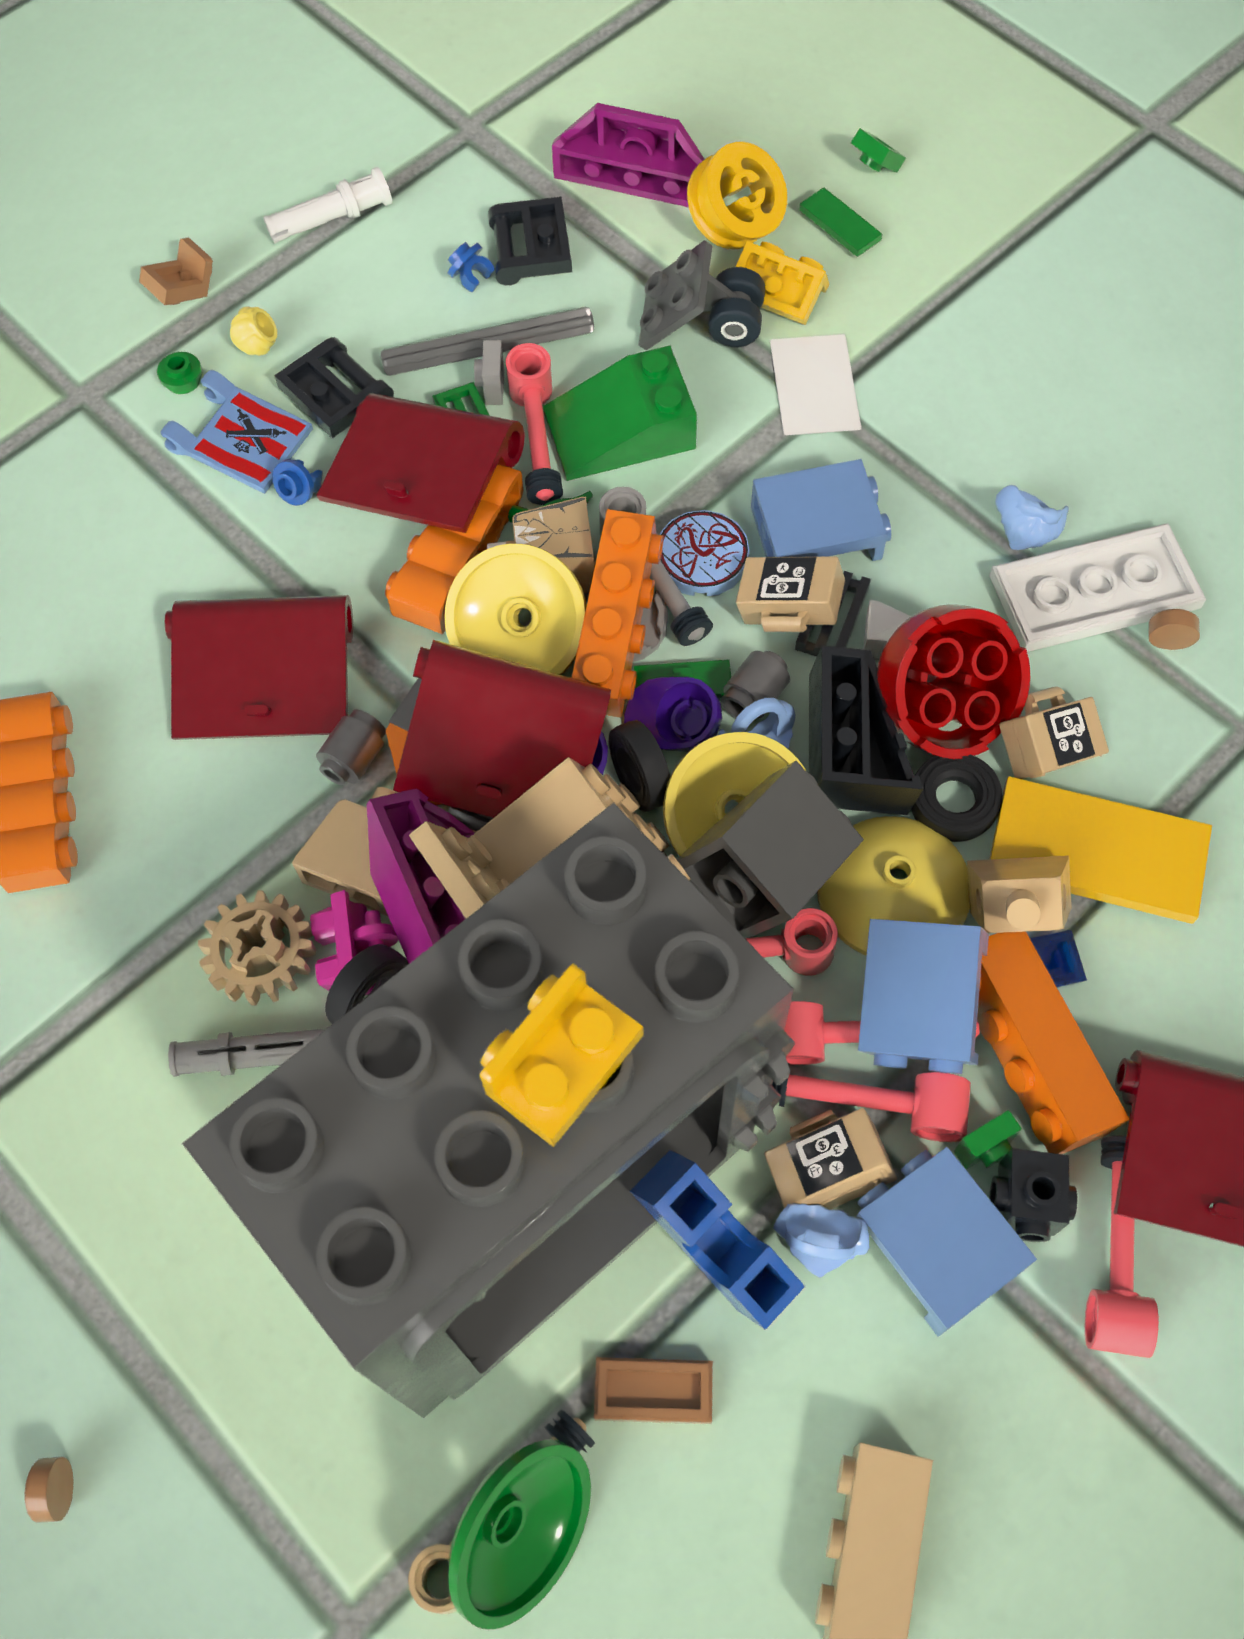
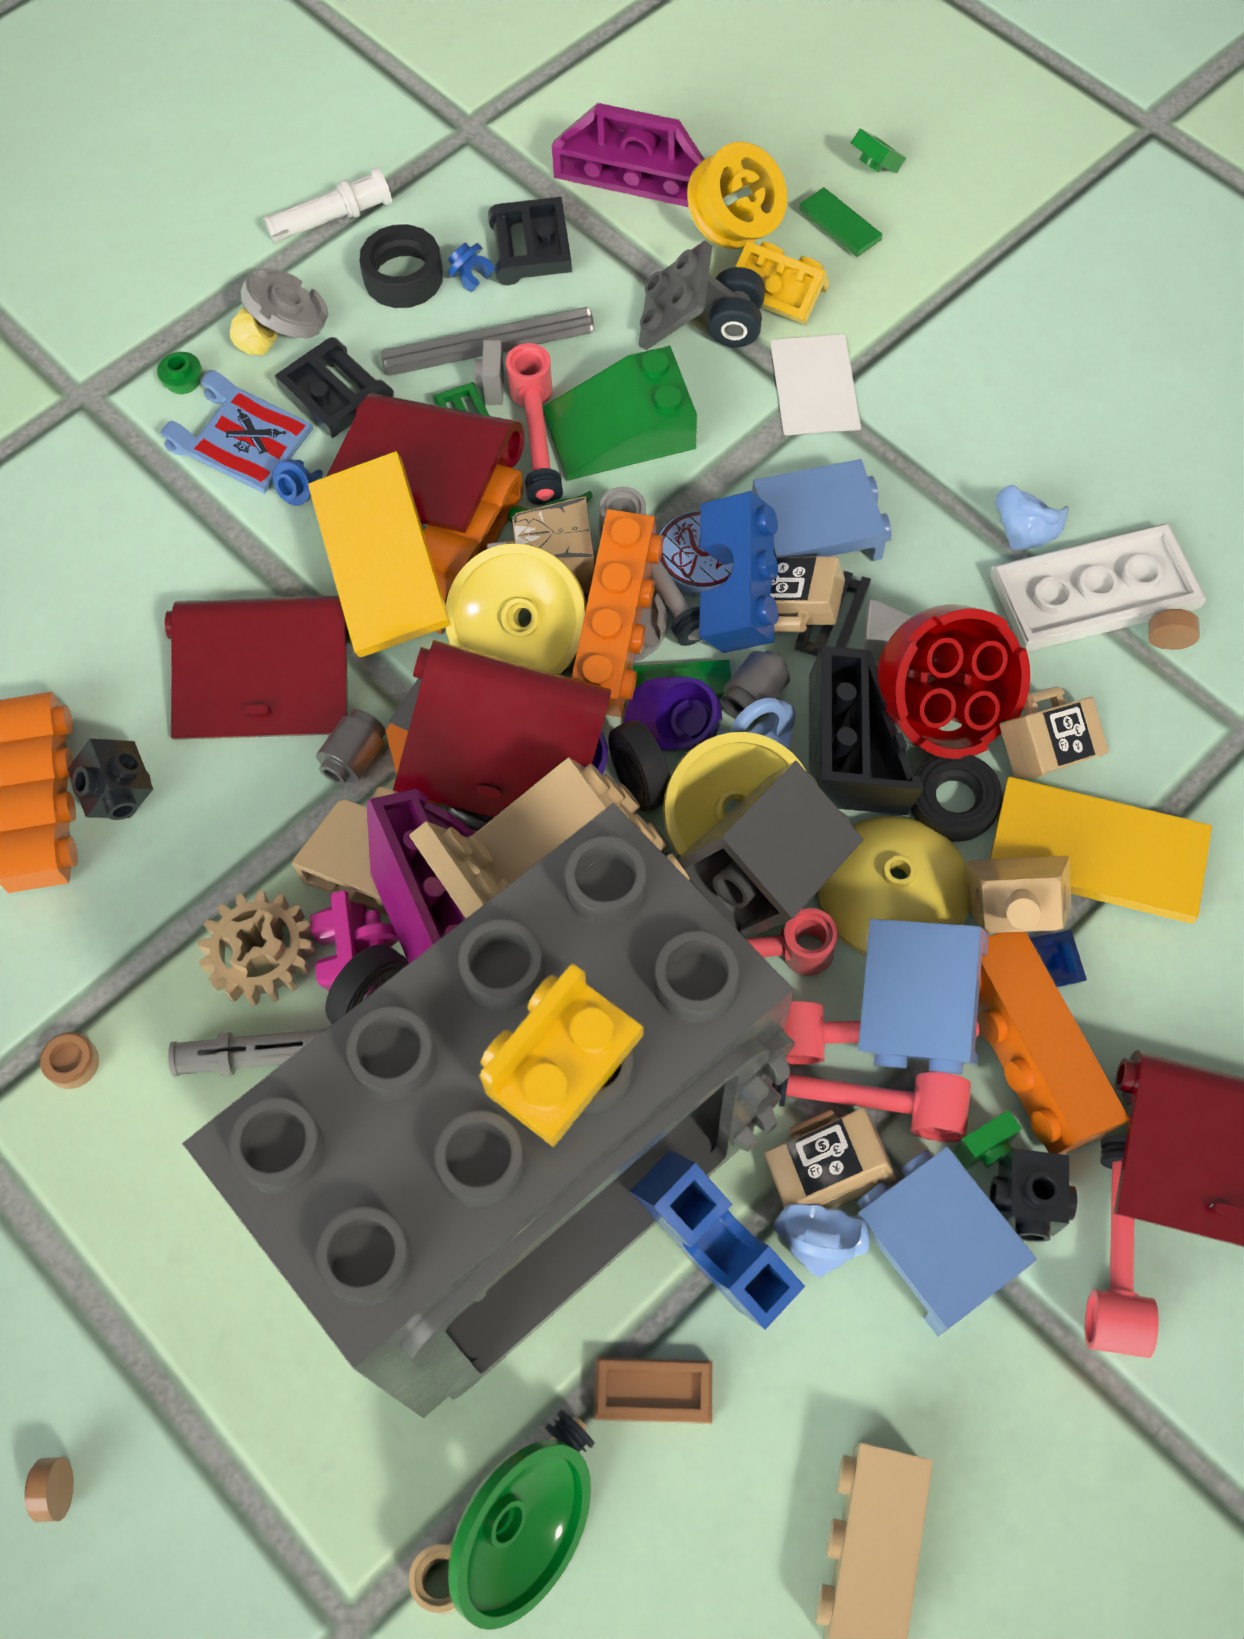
medium nougat bracket [139,237,213,305] -> none
none -> medium nougat tile [40,1032,99,1089]
none -> black brick [67,738,153,820]
none -> light grey tile [241,269,329,338]
none -> yellow tile [308,451,451,658]
none -> black tyre [359,224,443,308]
none -> blue arch [699,491,778,653]

